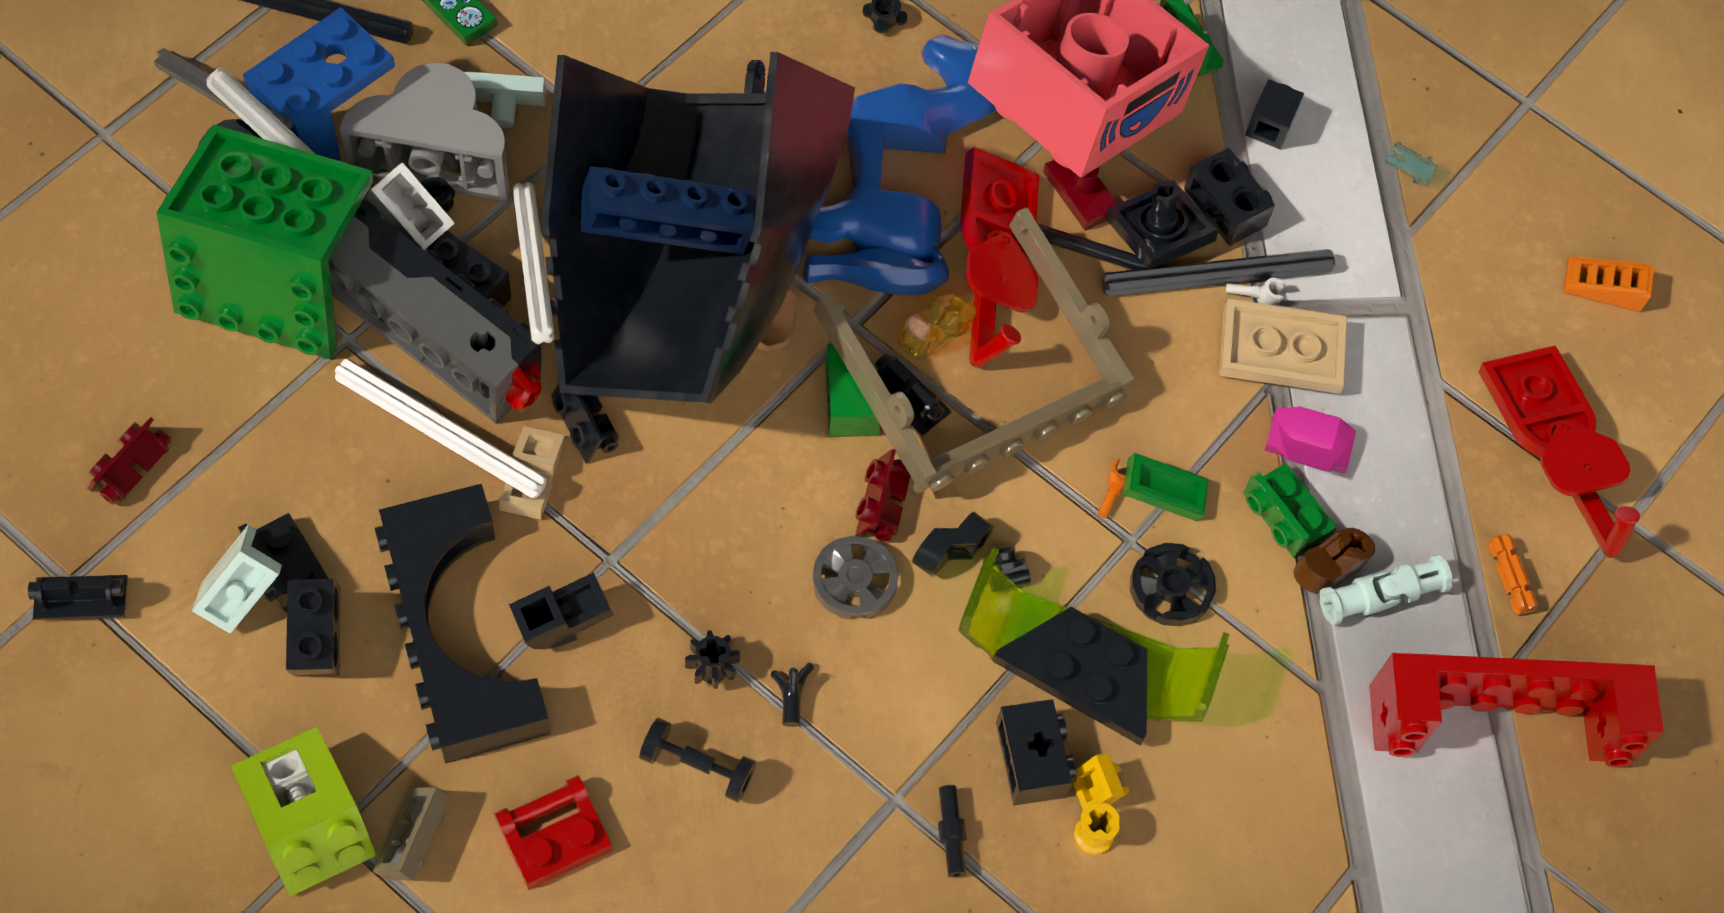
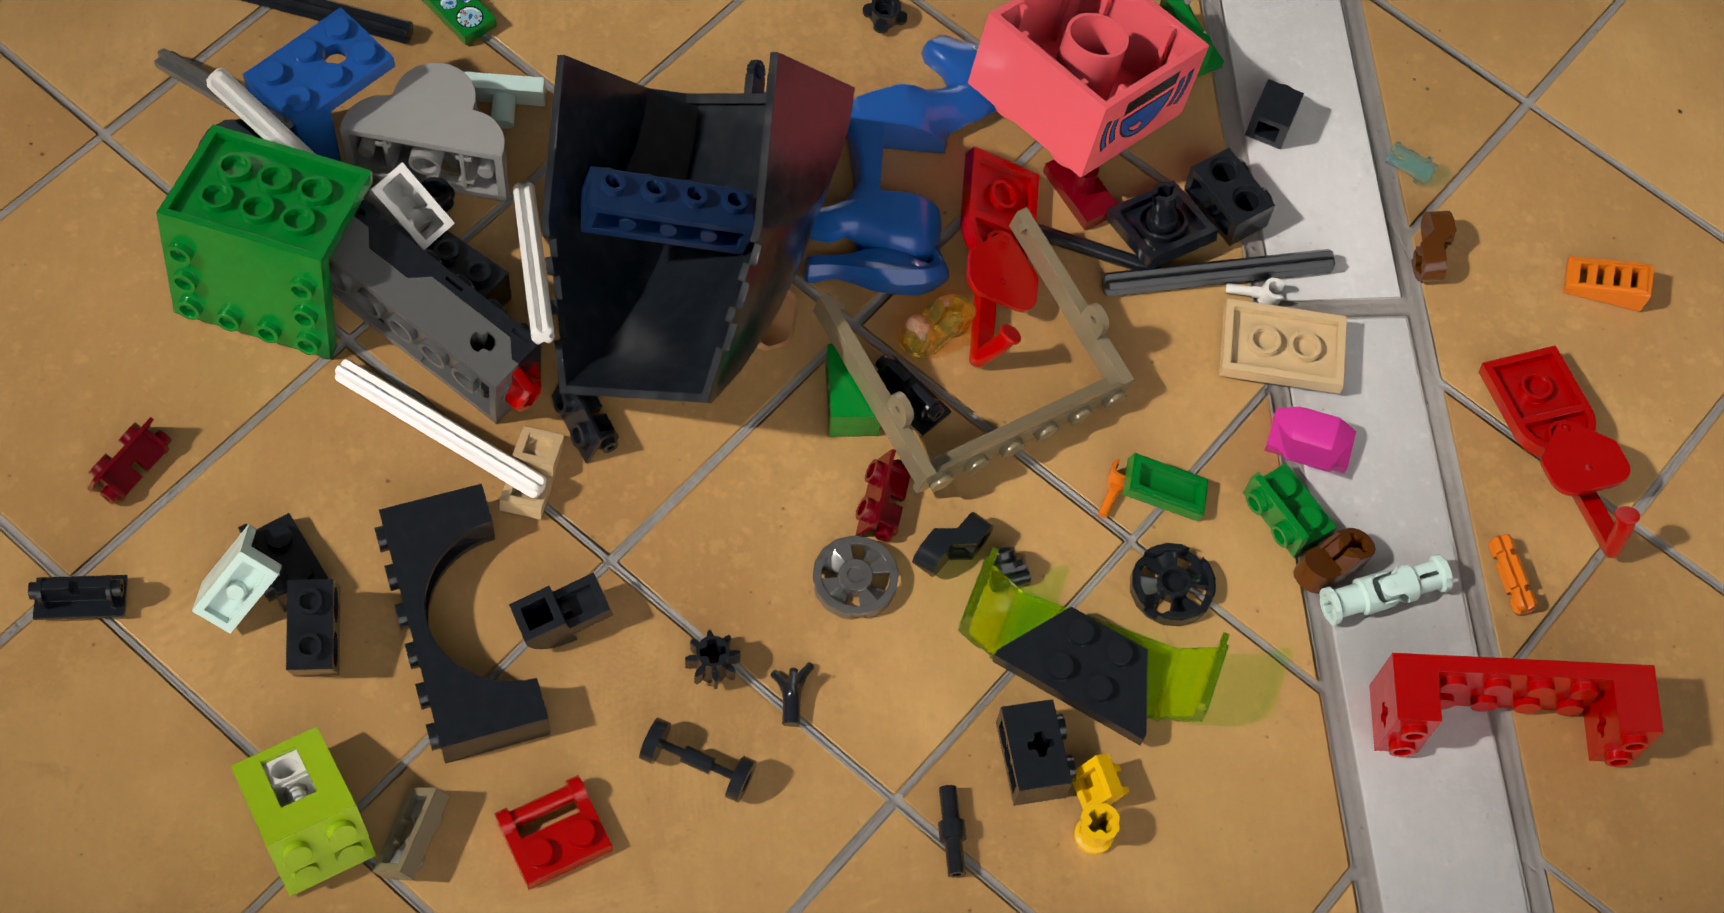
none -> reddish brown piece [1411,211,1457,281]

